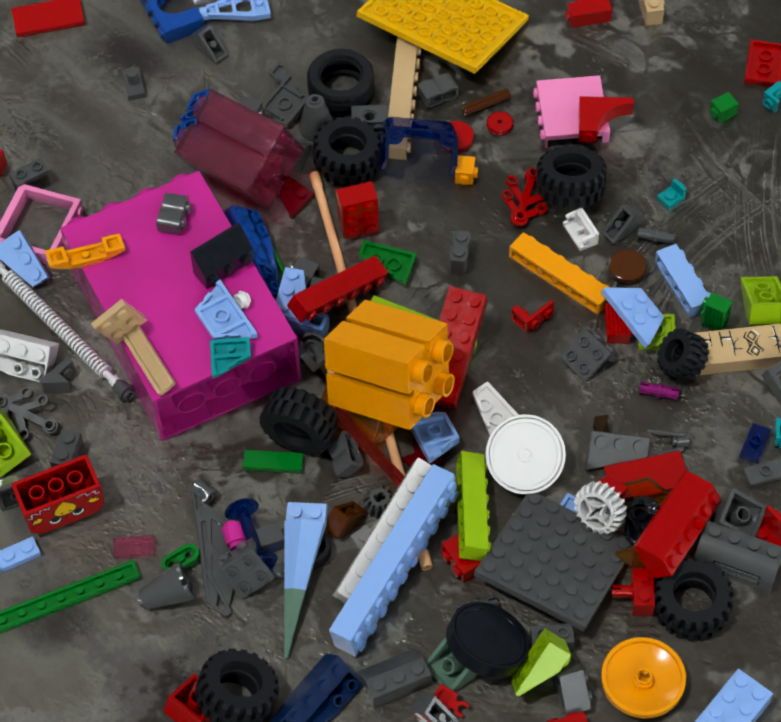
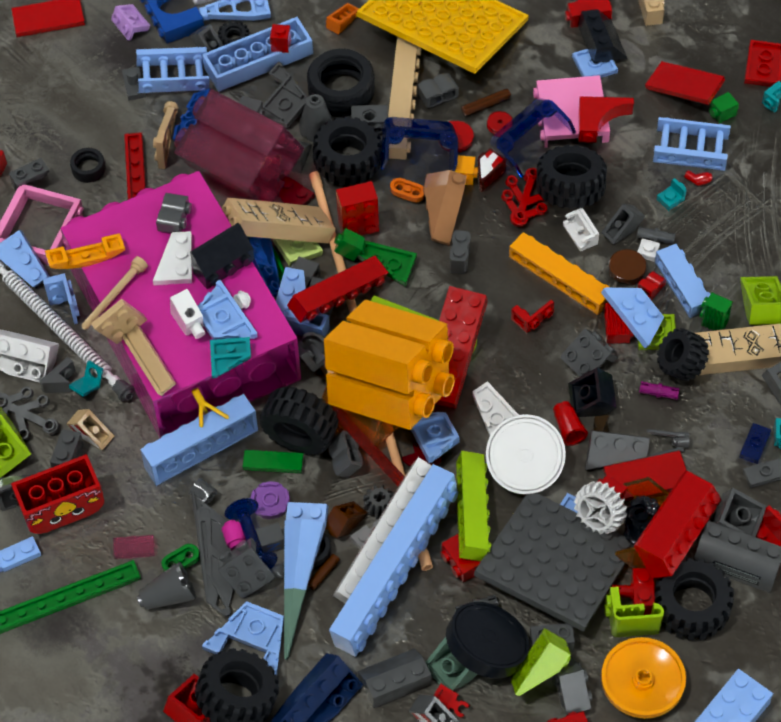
none -> light blue bracket [43,273,80,324]
none -> tan slope [67,409,114,450]
none -> teal bracket [69,360,104,397]
none -> black tyre [70,147,106,183]
none -> tan piece [82,256,148,330]
none -> lavender bracket [111,4,150,40]
none -> red tile [124,132,146,200]
none -> light blue fence [136,47,209,93]
none -> light blue brick [140,394,258,486]
none -> tan plate [153,101,179,169]
none -> white wing [153,231,192,285]
none -> white torso [170,289,206,339]
none -> yellow plant [191,388,229,427]
none -> light blue brick [202,17,313,92]
none -> light blue wing [202,601,284,675]
none -> black tyre [218,20,249,45]
none -> tan brick [222,197,336,244]
none -> medium lavender tile [250,481,290,519]
none -> red brick [270,24,291,53]
none -> yellowish green plate [272,239,323,267]
none -> reddish brown piece [308,554,340,590]
none -> orange slope [326,3,359,34]
none -> green brick [334,228,365,261]
none -> orange plate [390,178,425,203]
none -> medium nougat wedge [423,170,467,246]
none -> slope [477,148,506,192]
none -> clear blue windscreen [490,98,576,178]
none -> red plant [553,401,588,446]
none -> black slope [568,368,616,417]
none -> light blue tile [572,49,618,78]
none -> black slope [578,9,627,63]
none -> lime piece [604,587,664,638]
none -> white plate [637,238,660,262]
none -> red leg [637,271,666,301]
none -> red tile [645,61,725,105]
none -> light blue fence [653,117,731,171]
none -> red arm [684,170,713,186]

